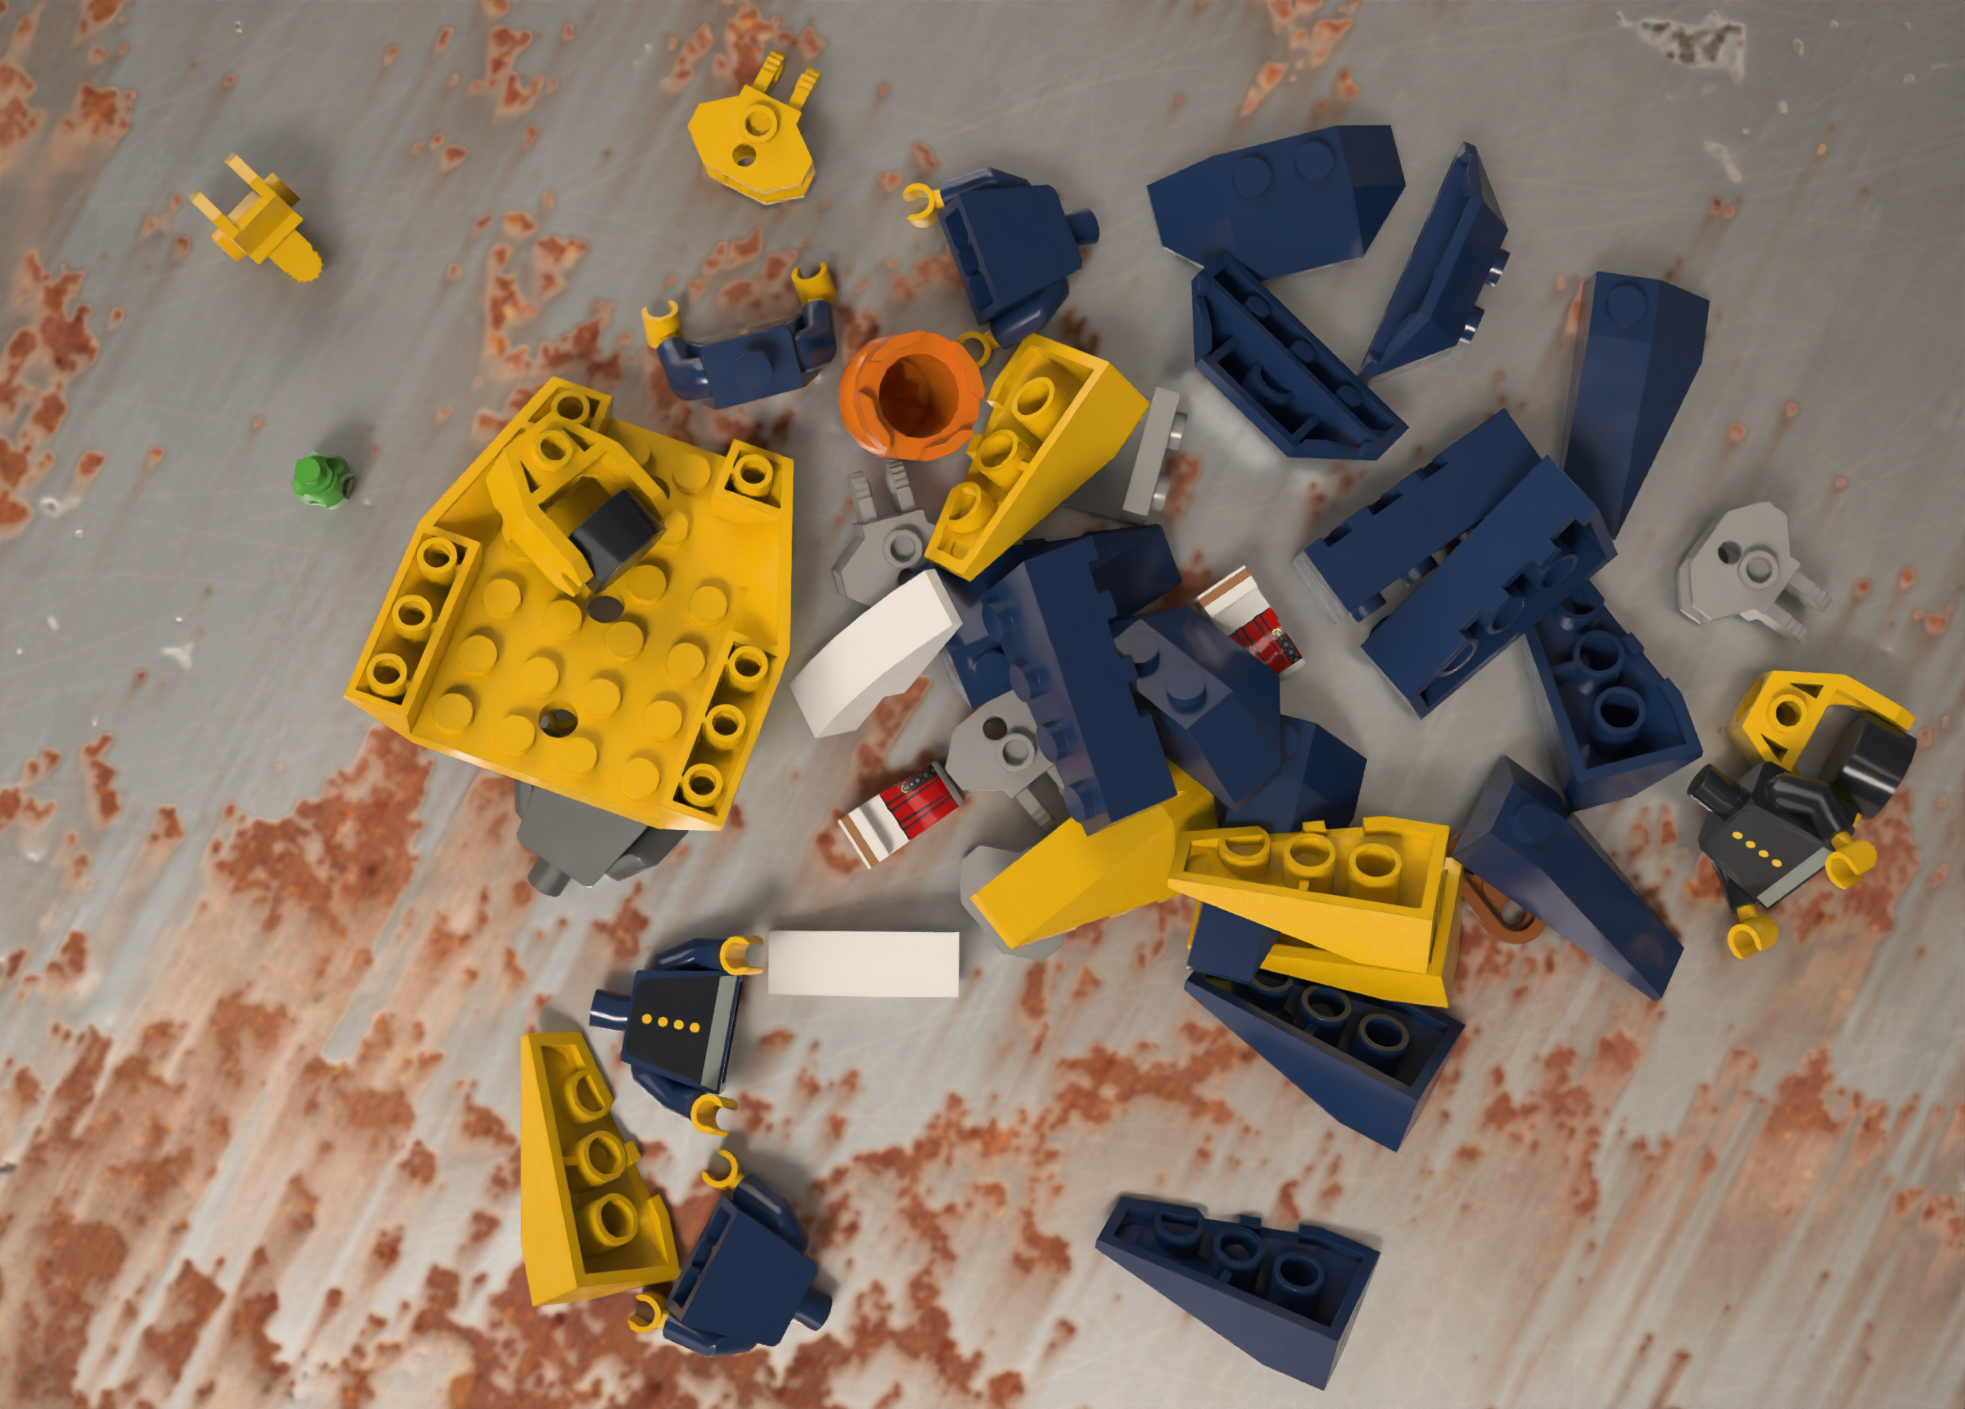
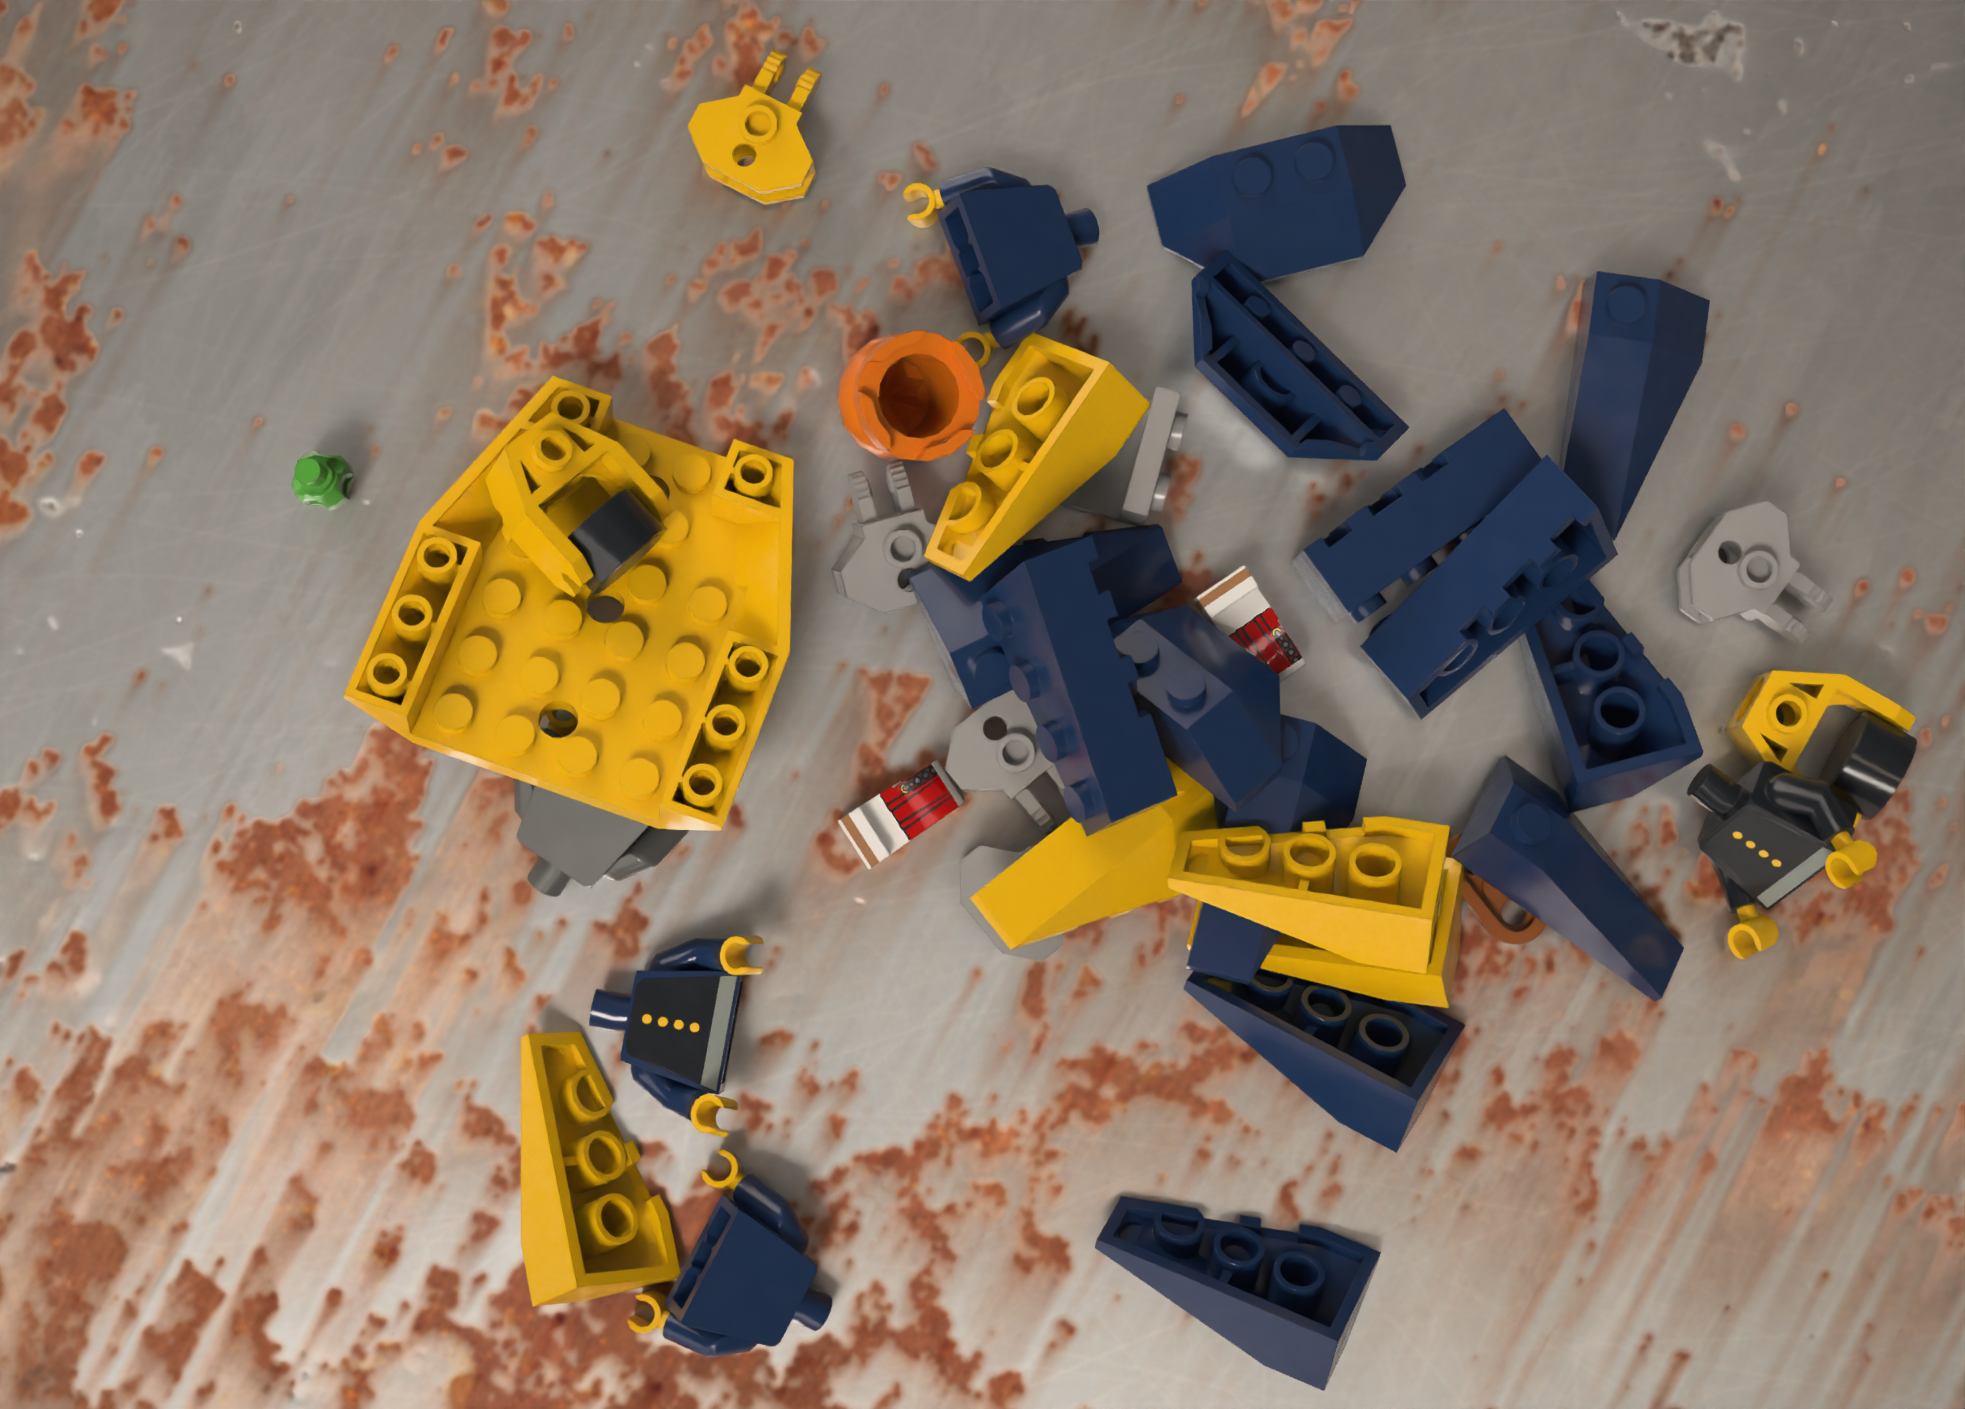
yellow hinge [188,152,324,284] -> none
dark blue torso [641,261,837,410] -> none
white slope [768,930,960,998] -> none
white slope [789,569,963,739] -> none
dark blue wedge [1356,141,1510,386] -> none

